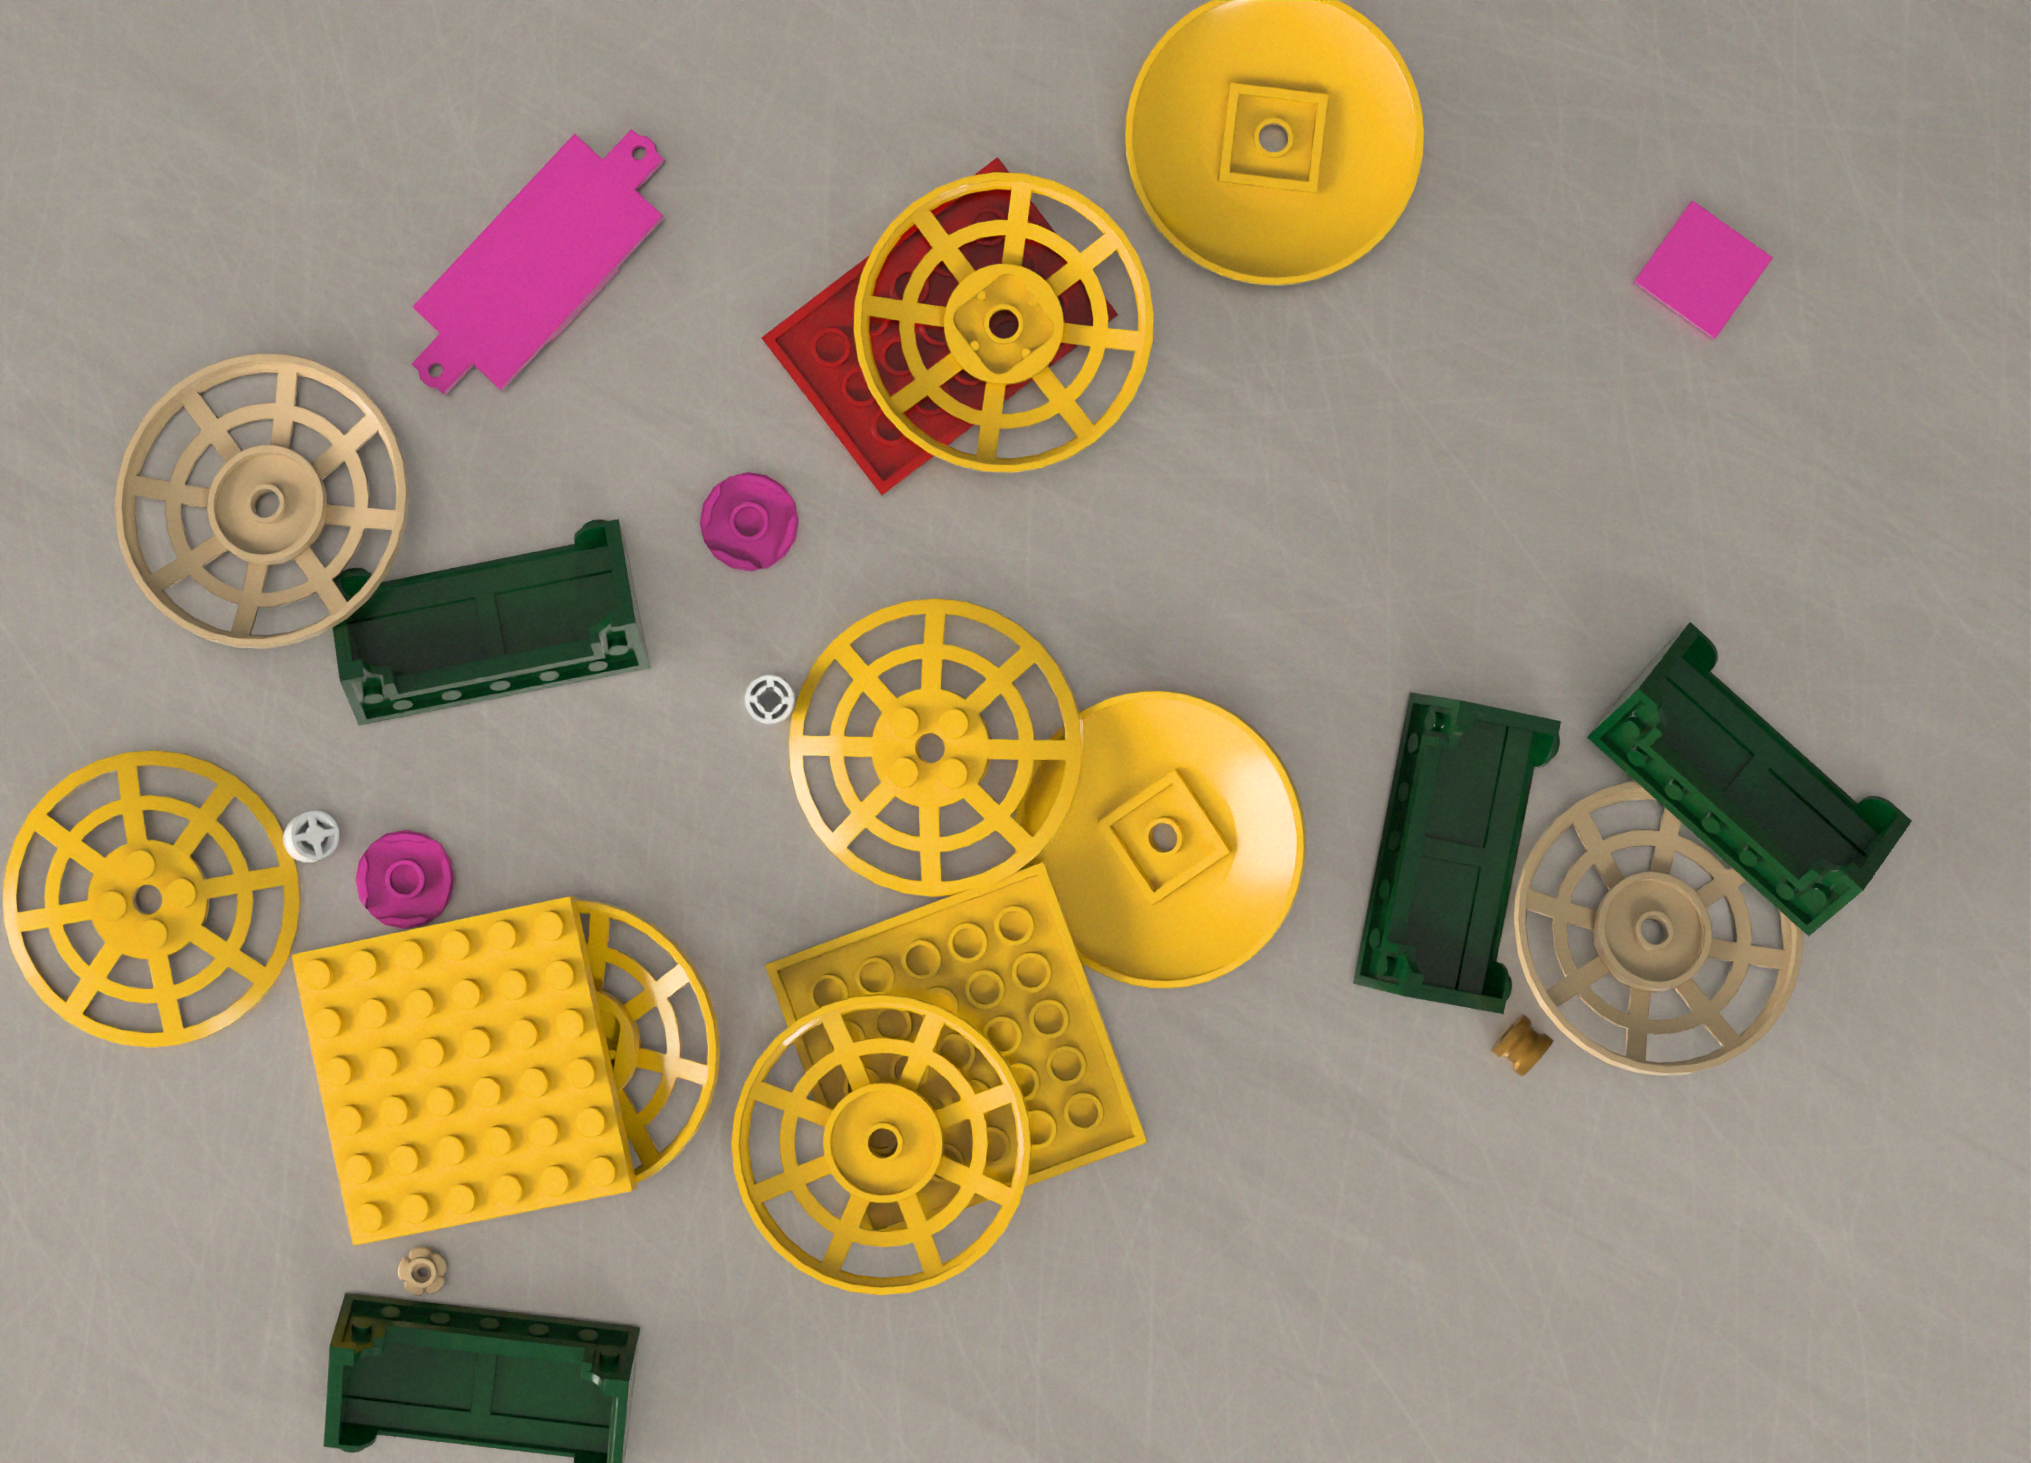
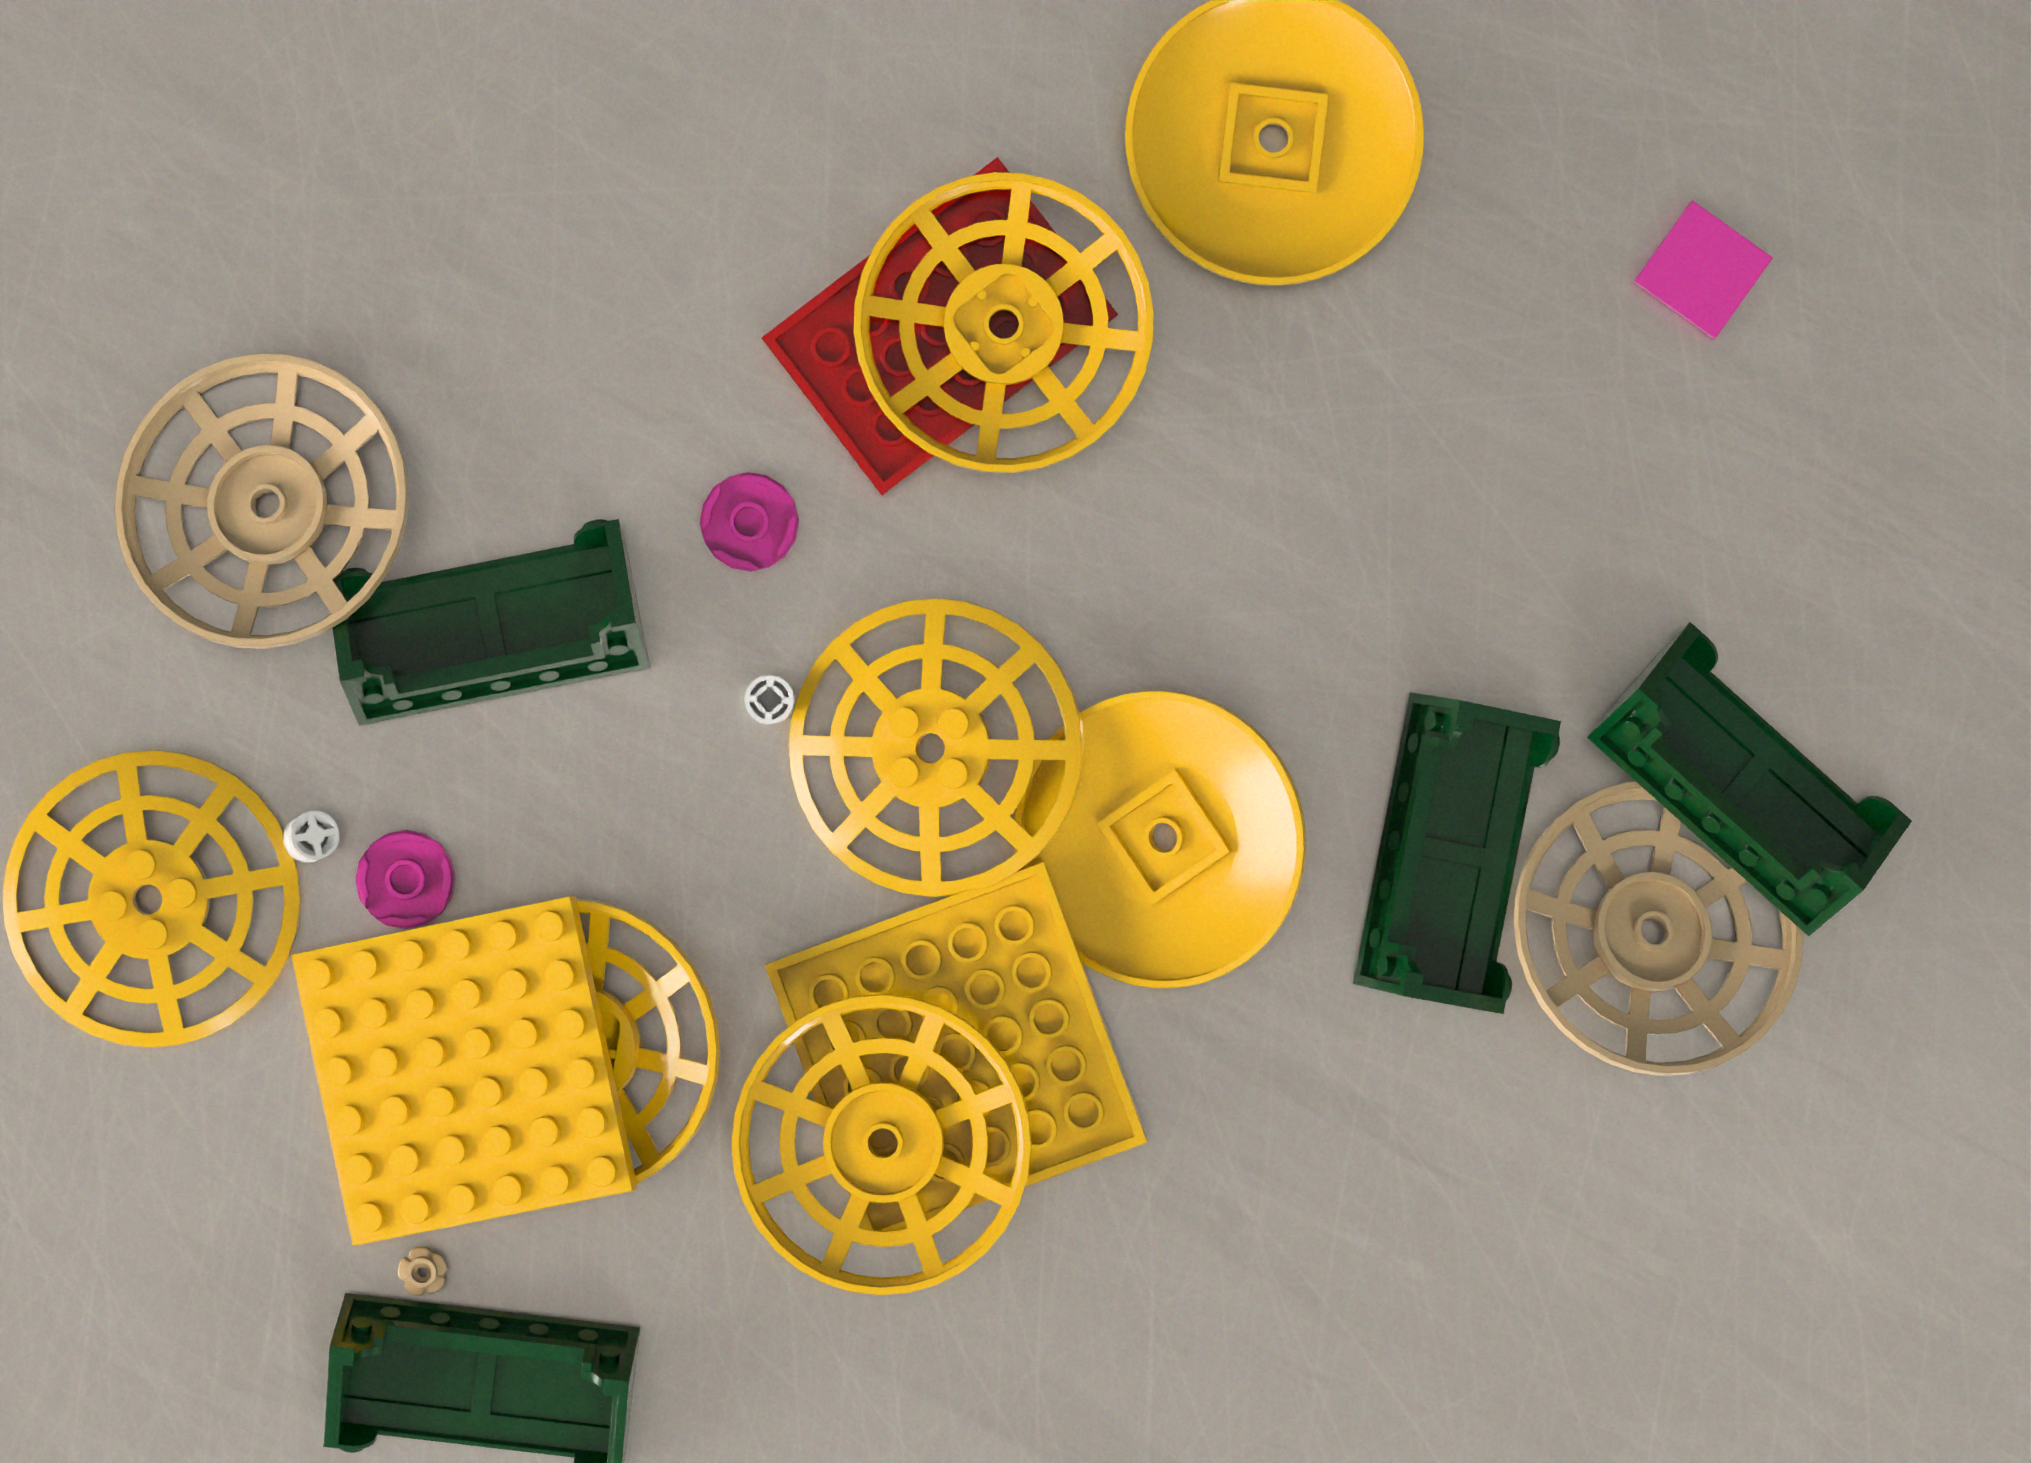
dark pink piece [412,129,665,396] -> none
pearl gold wheel [1491,1014,1554,1077] -> none

